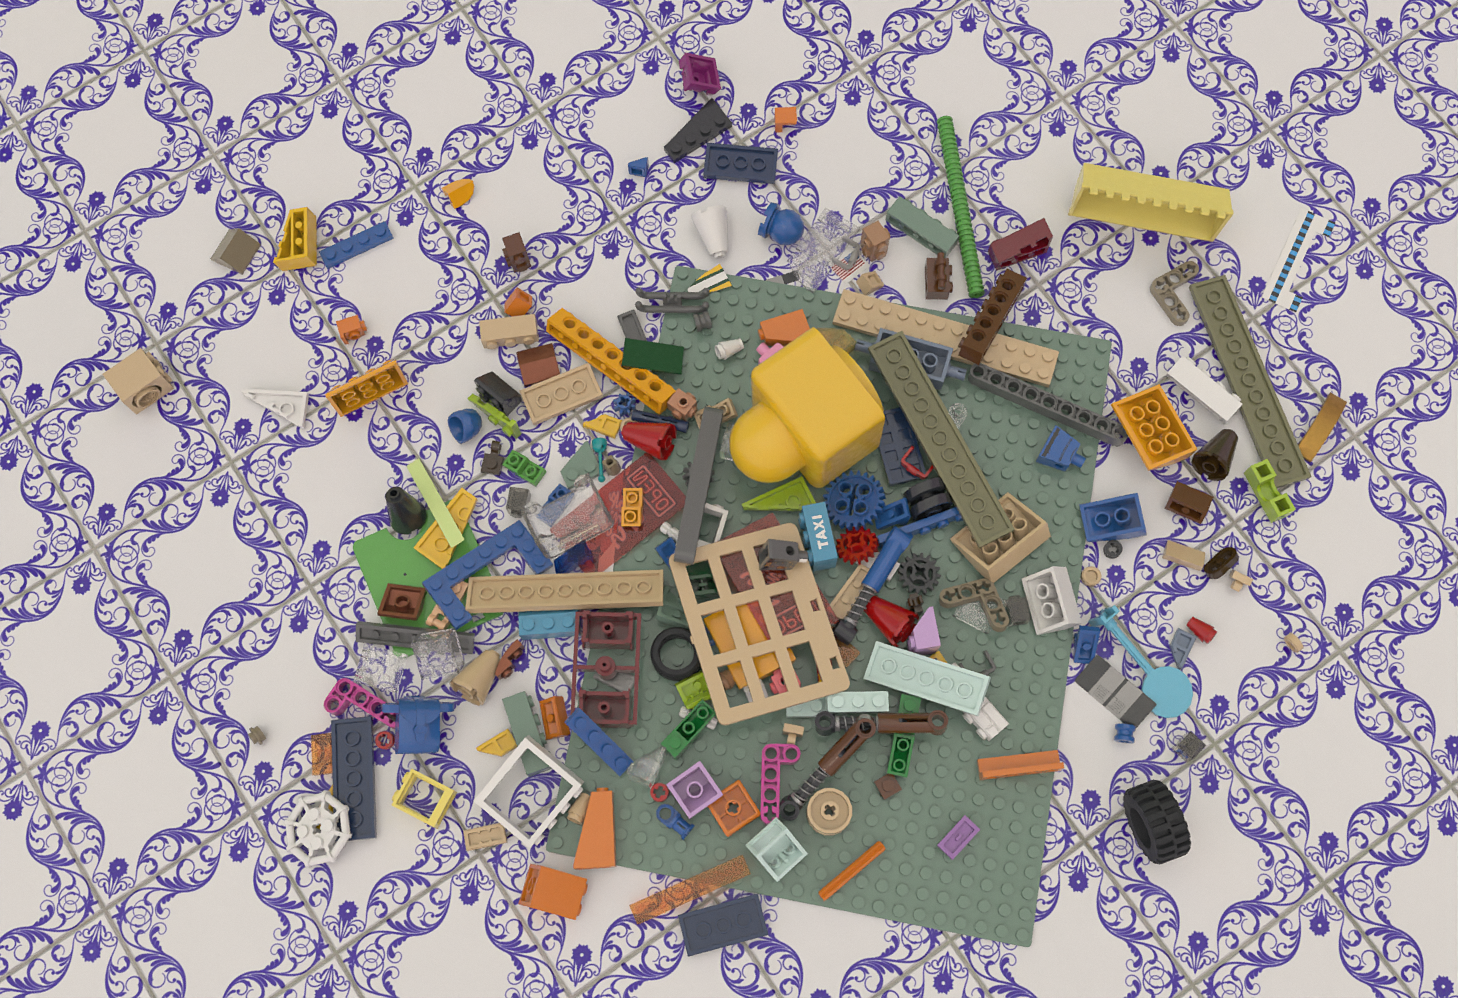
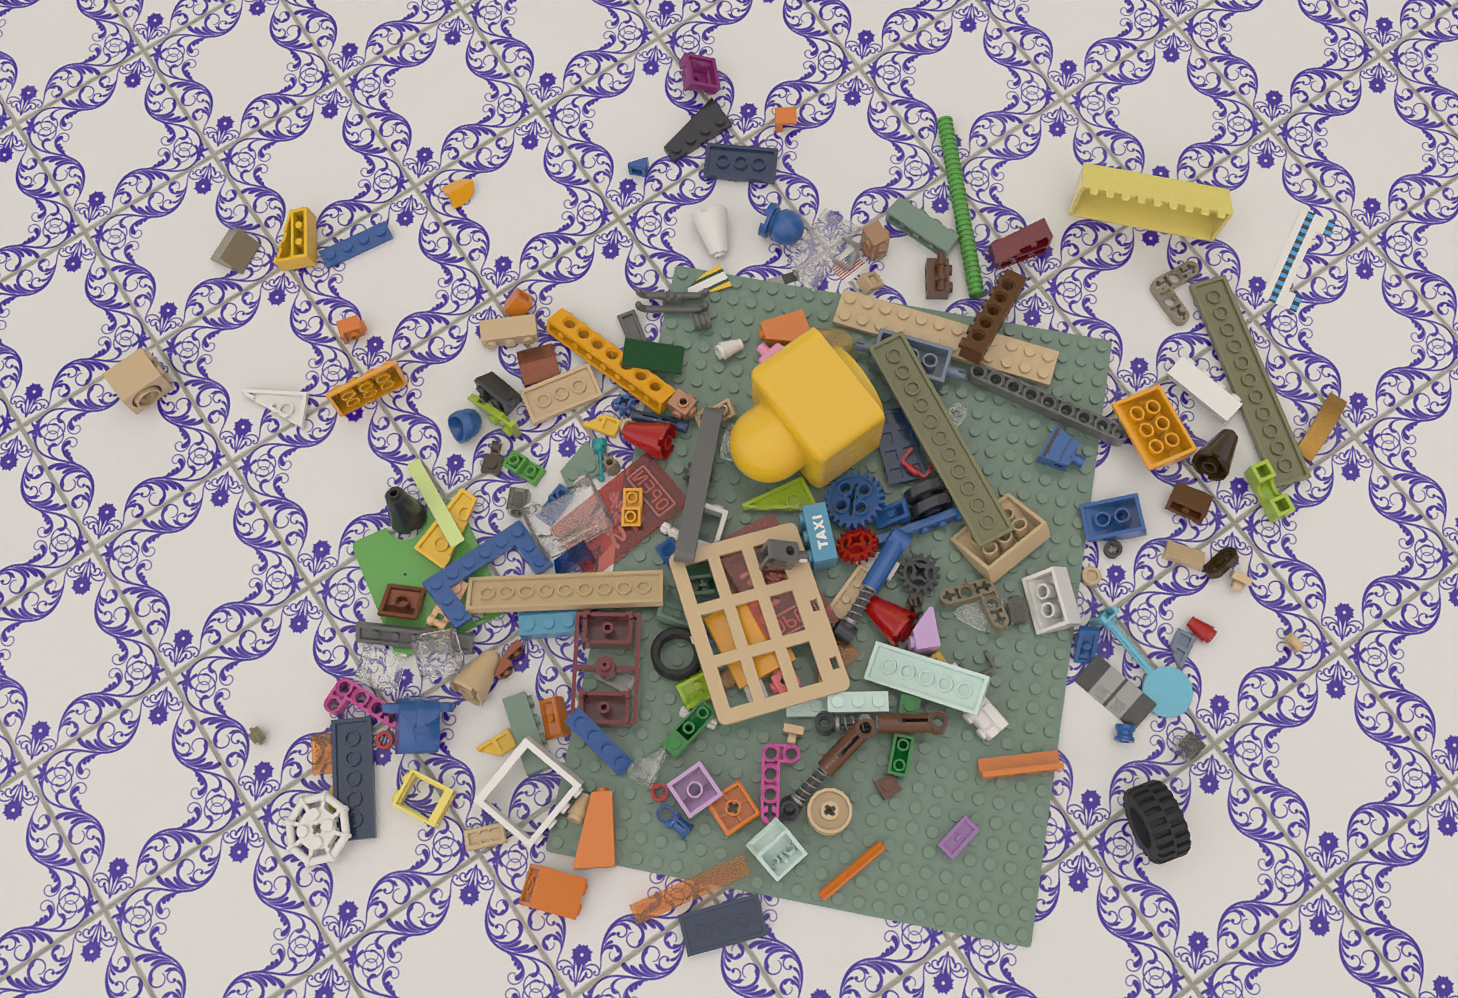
reddish brown brick [502,232,531,273] -> none

